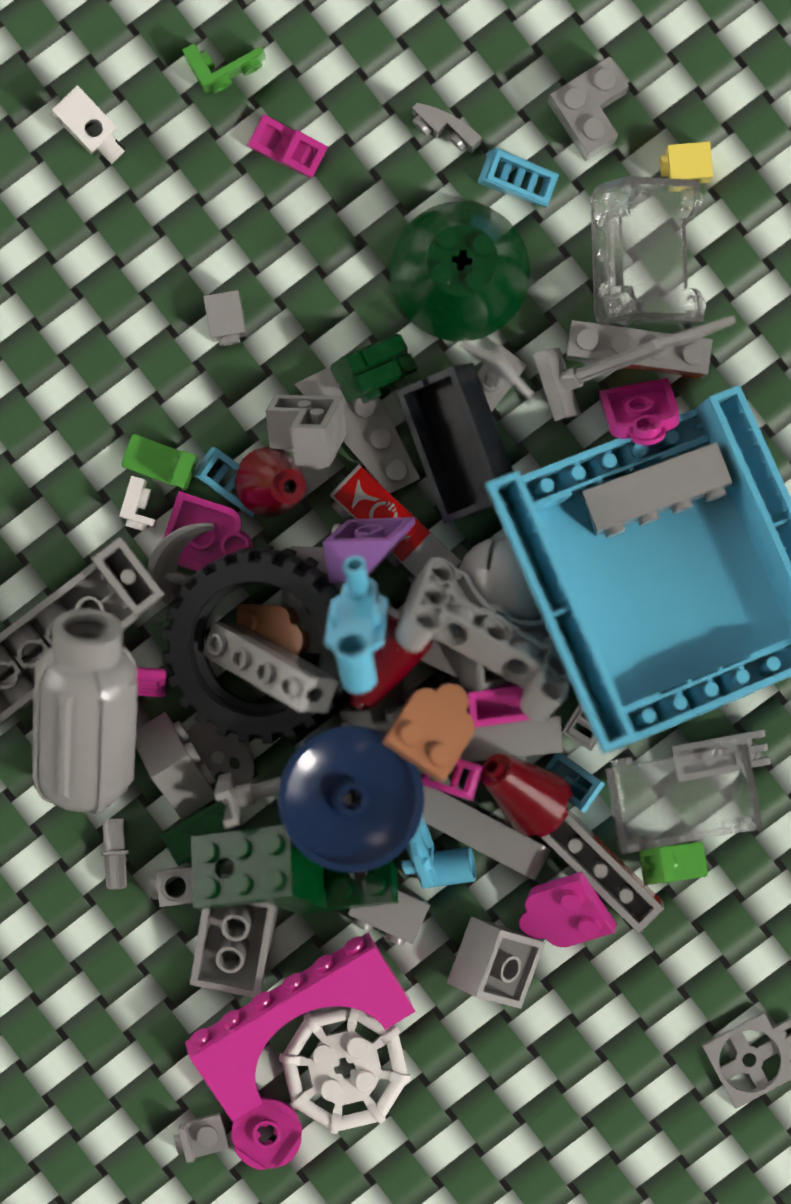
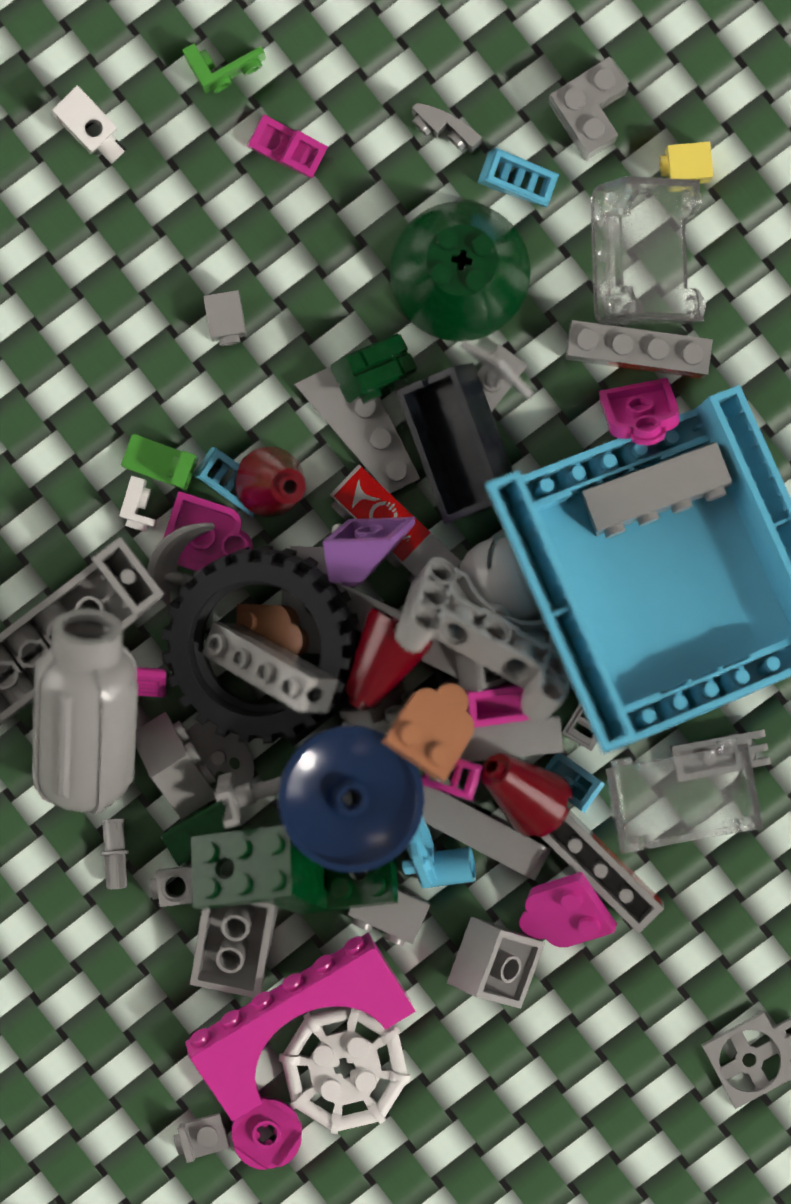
light grey brick [265,395,347,469] -> none
medium azure piece [324,556,389,694] -> none
light grey piece [533,316,736,421] -> none
bright green bracket [639,842,708,886] -> none

